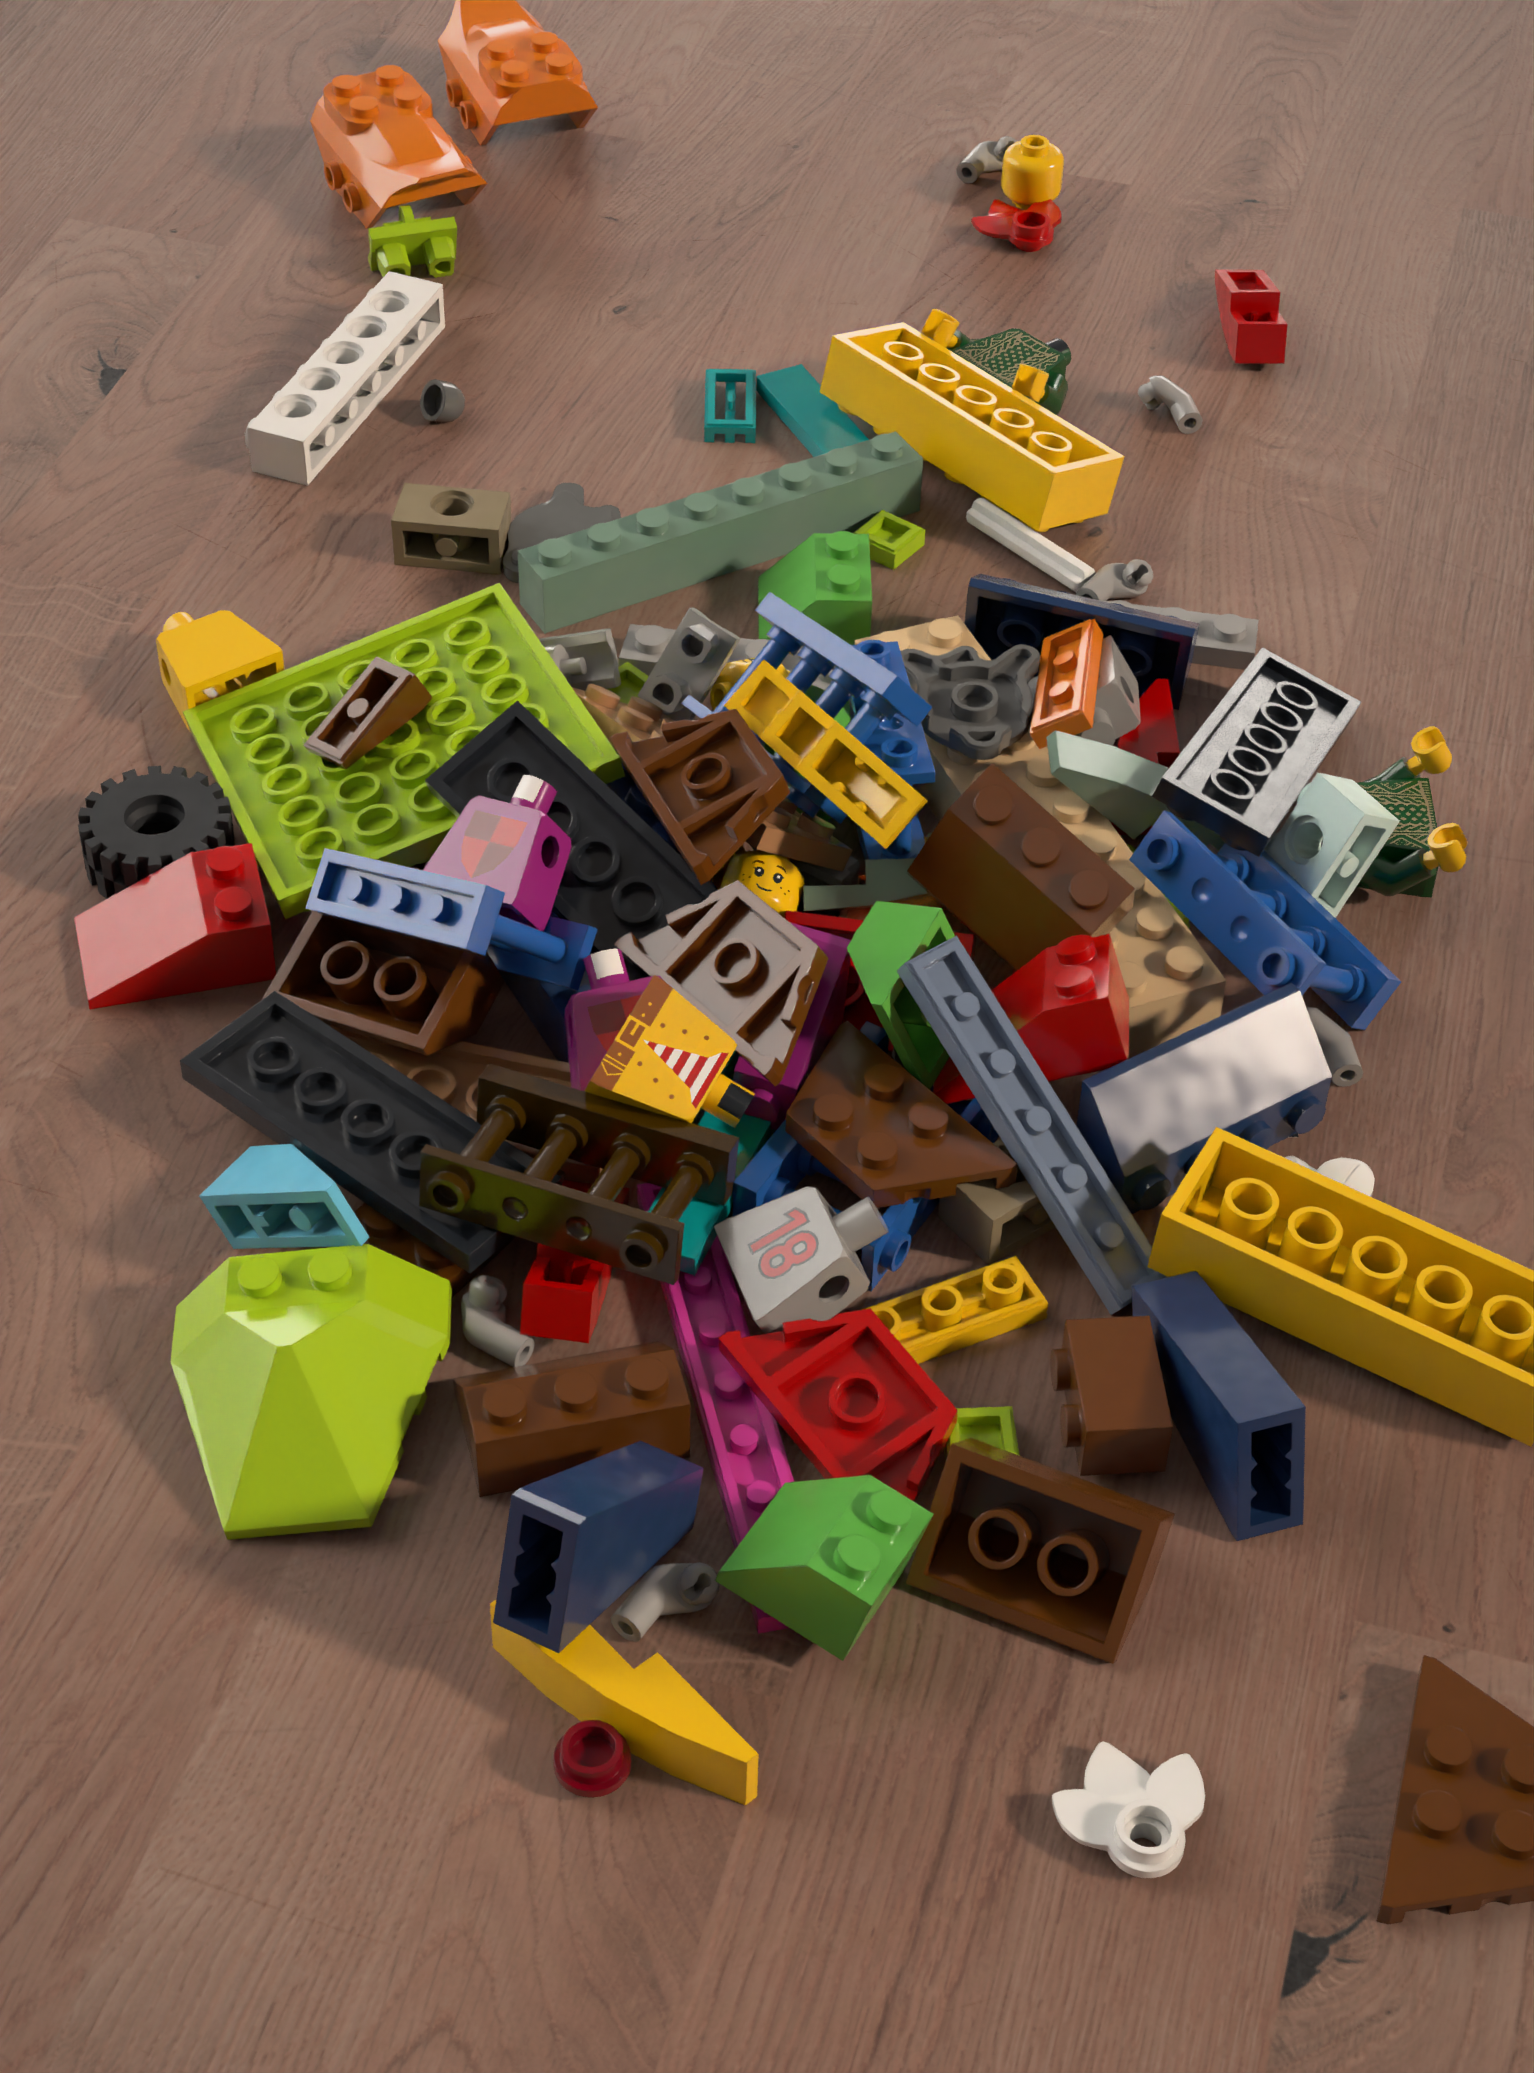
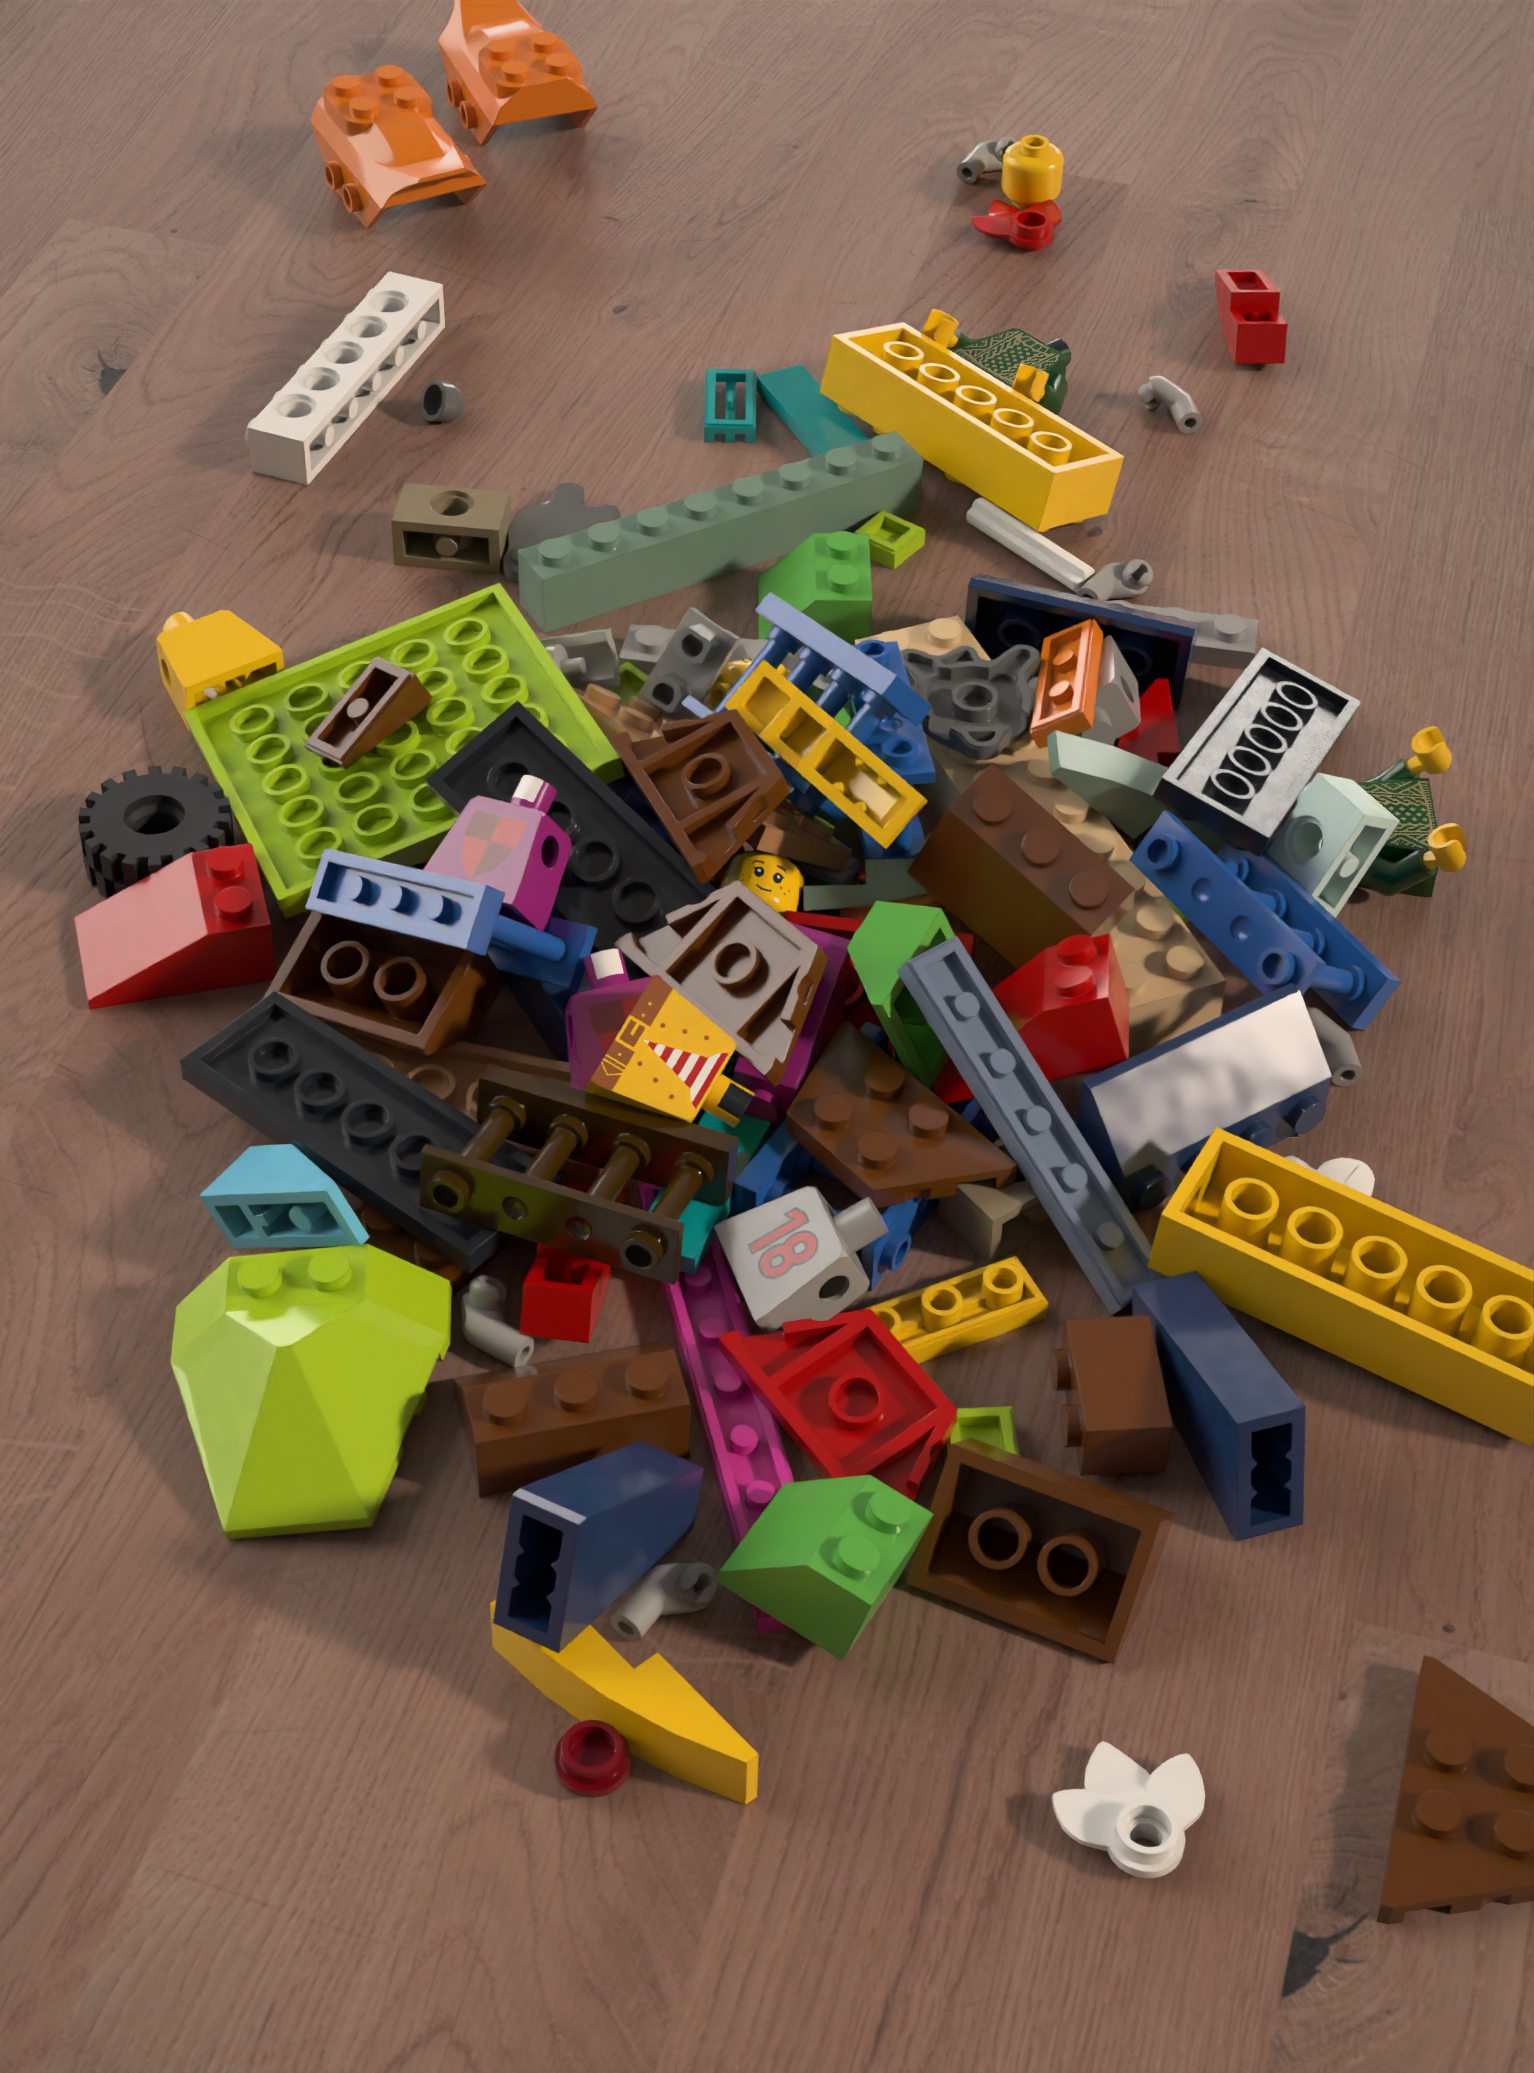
lime hips [368,205,457,278] -> none

